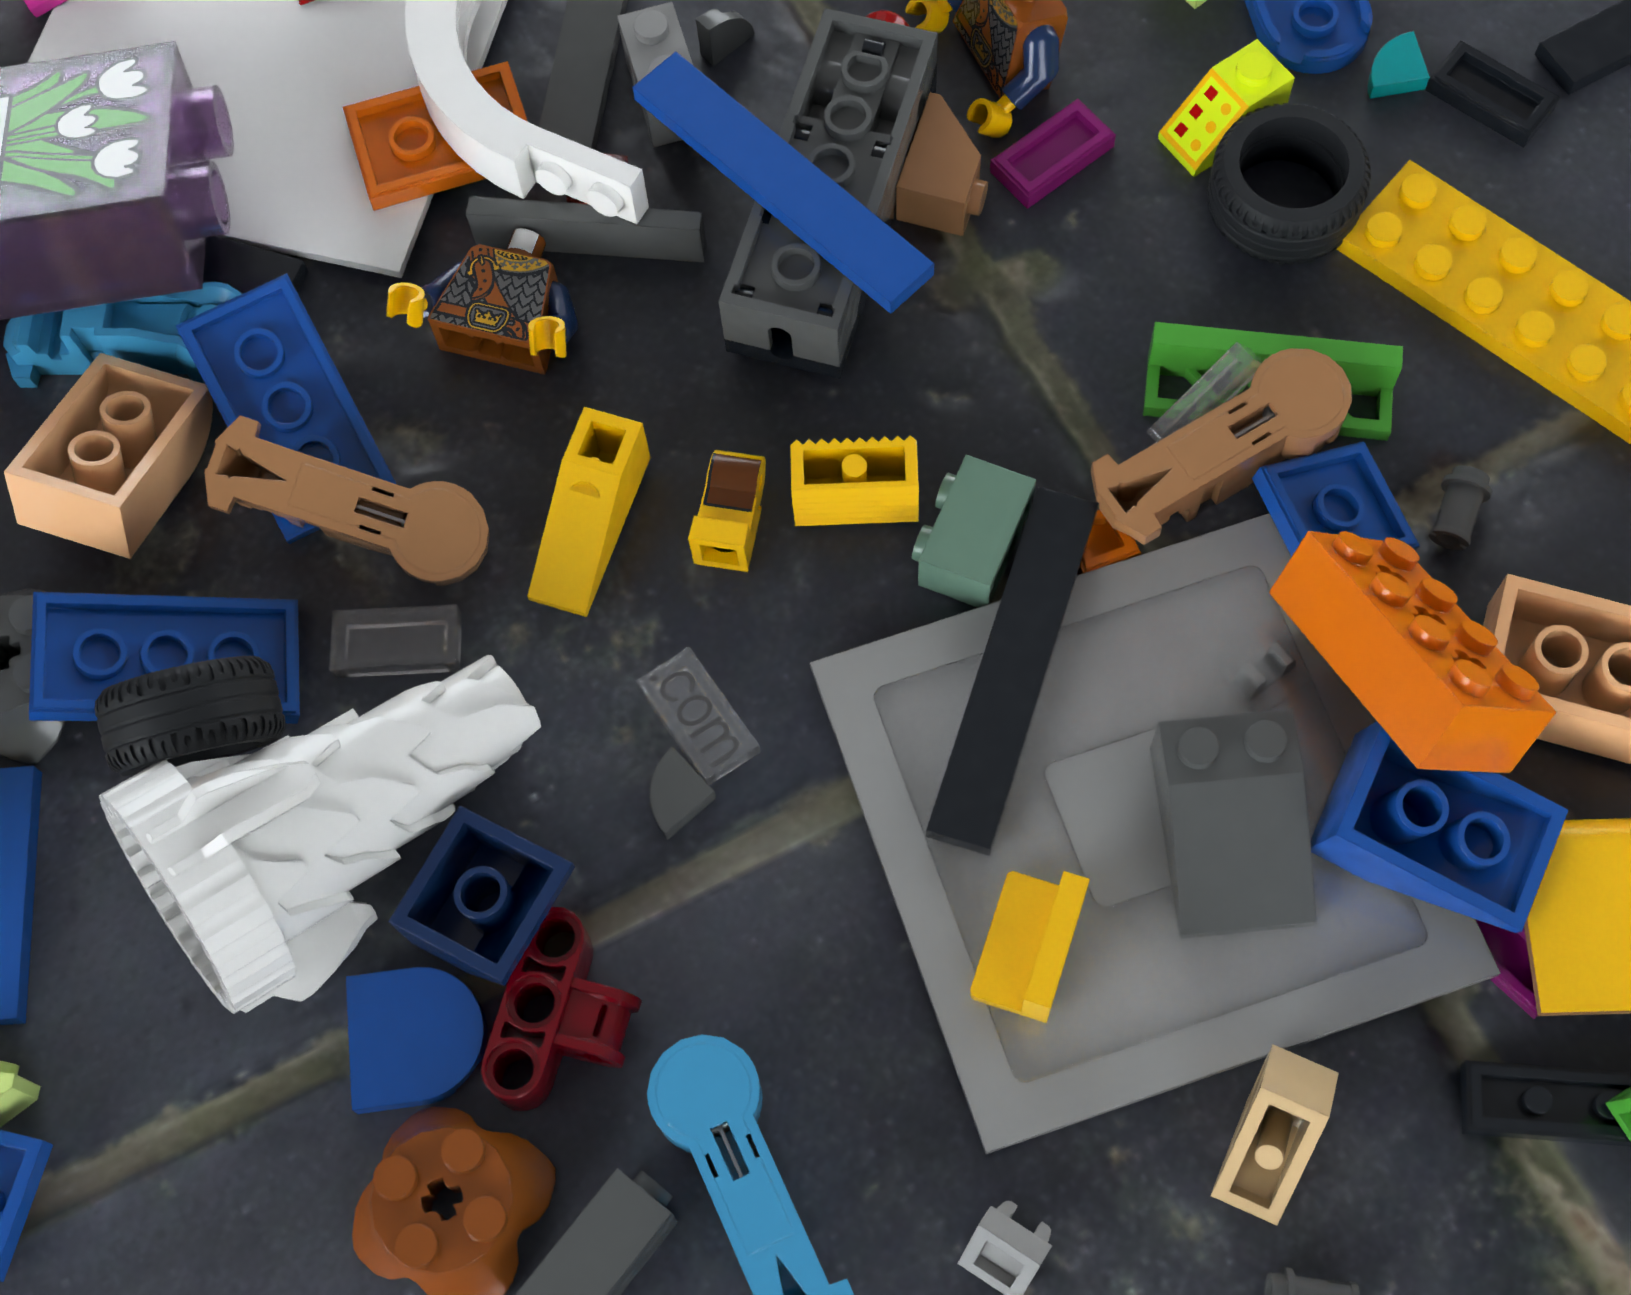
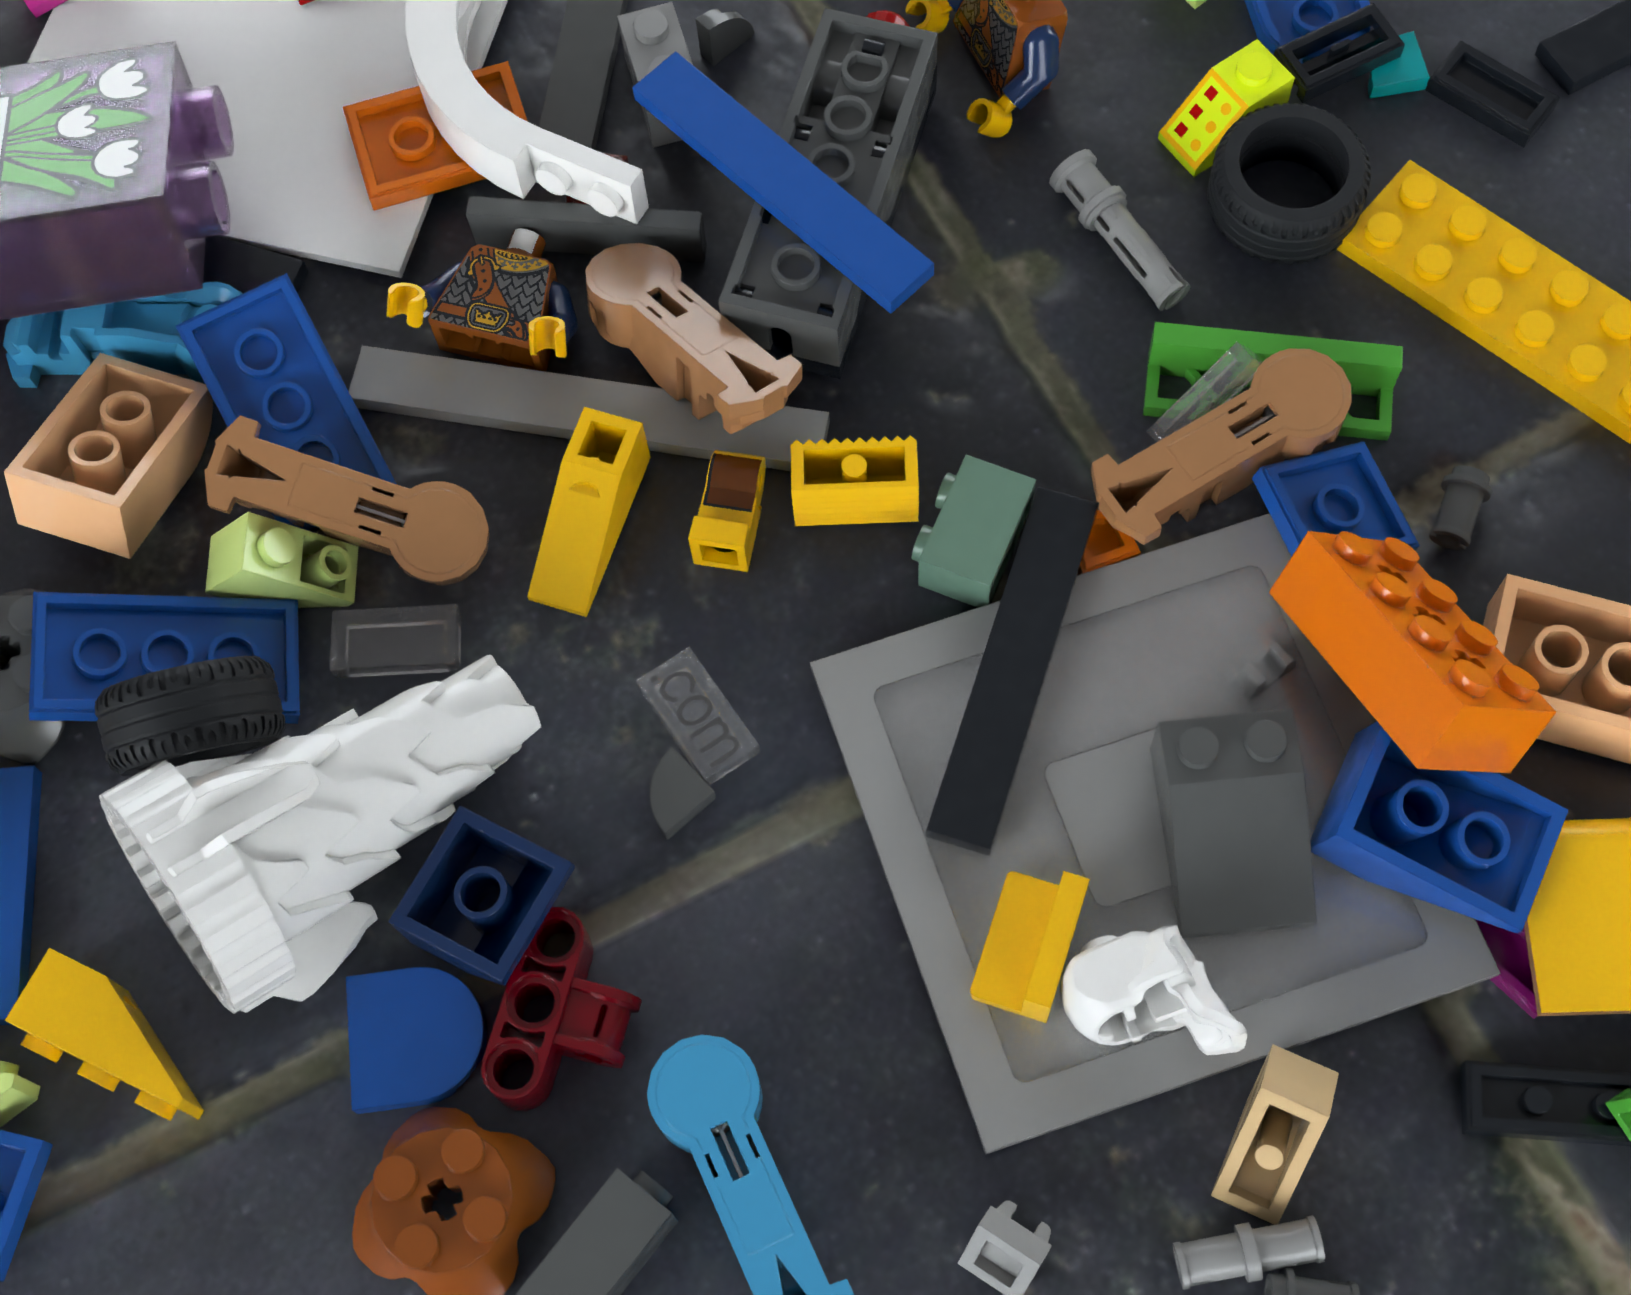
medium nougat slope [896,92,988,236] -> none
magenta tile [990,98,1116,209] -> none
none -> yellow slope [4,948,204,1121]
none -> yellowish green slope [205,512,359,608]
none -> light grey tile [349,345,830,471]
none -> medium nougat piece [585,243,802,434]
none -> light grey pin [1049,149,1191,311]
none -> white head [1060,925,1247,1055]
none -> light grey pin [1173,1215,1325,1290]
none -> black tile [1274,3,1405,103]

